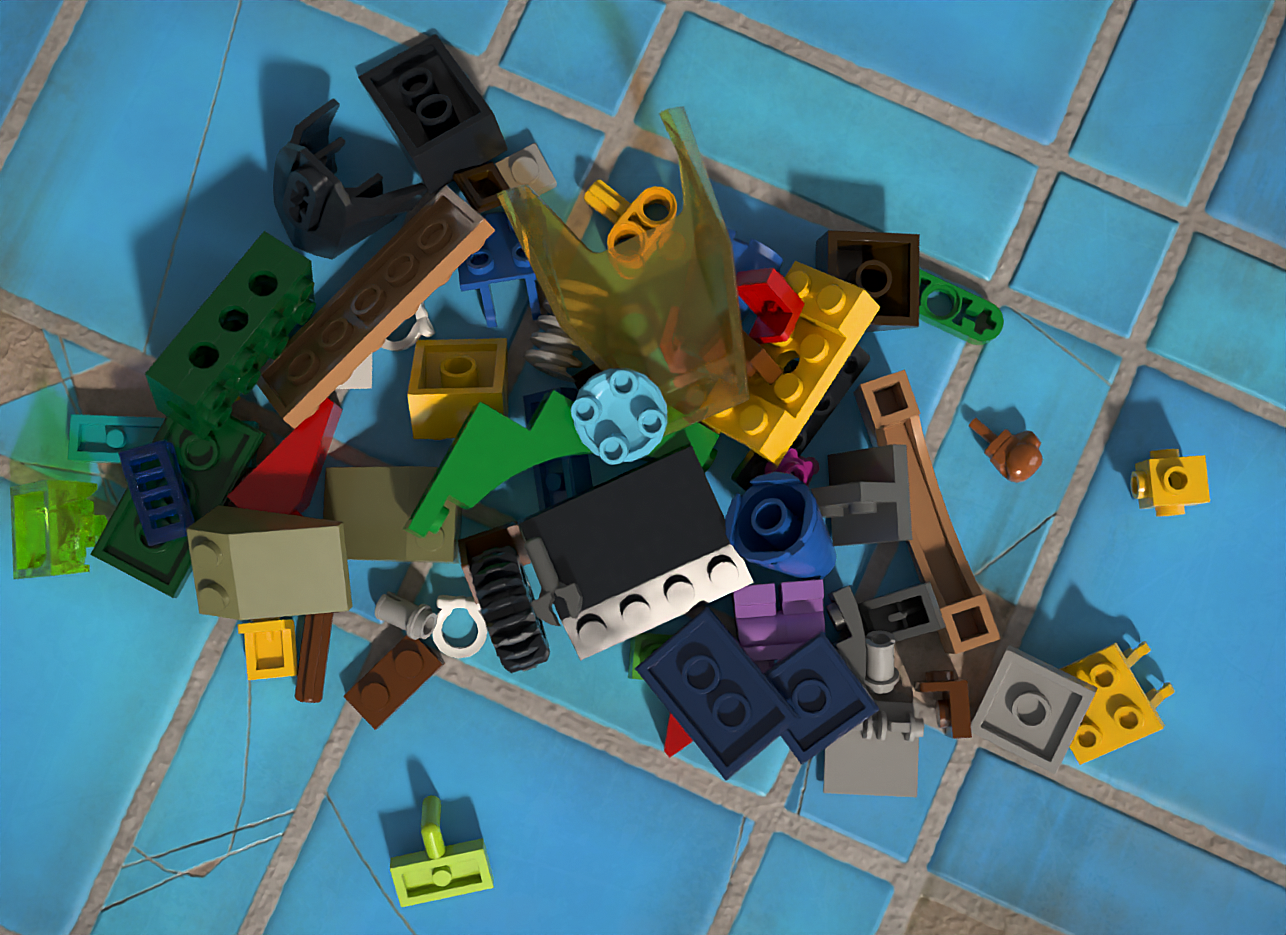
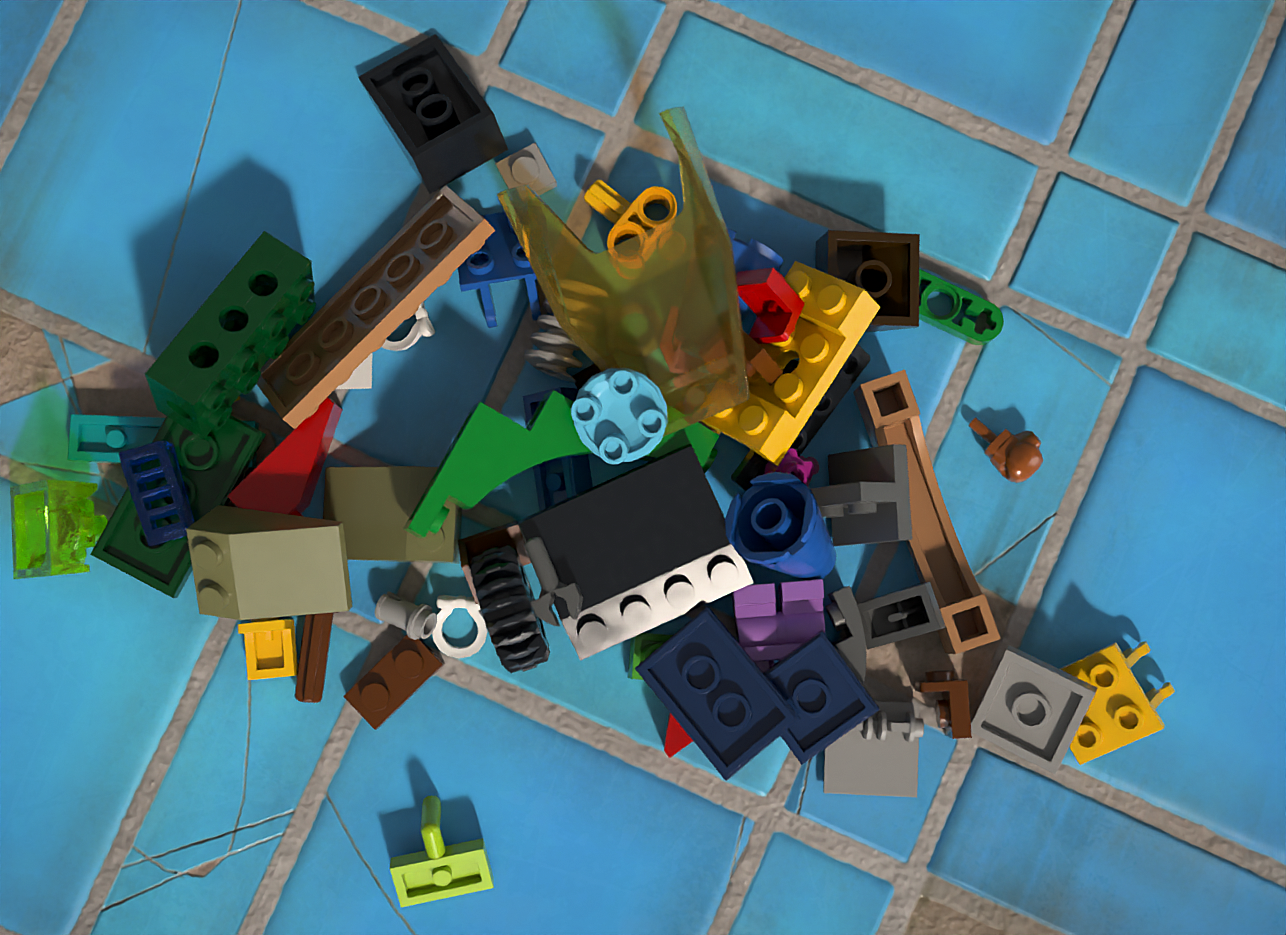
black piece [273,98,428,260] -> none
yellow slope [407,338,508,440] -> none
dark brown slope [453,162,515,213] -> none
light grey pin [864,630,899,694] -> none
yellow brick [1131,449,1210,517] -> none

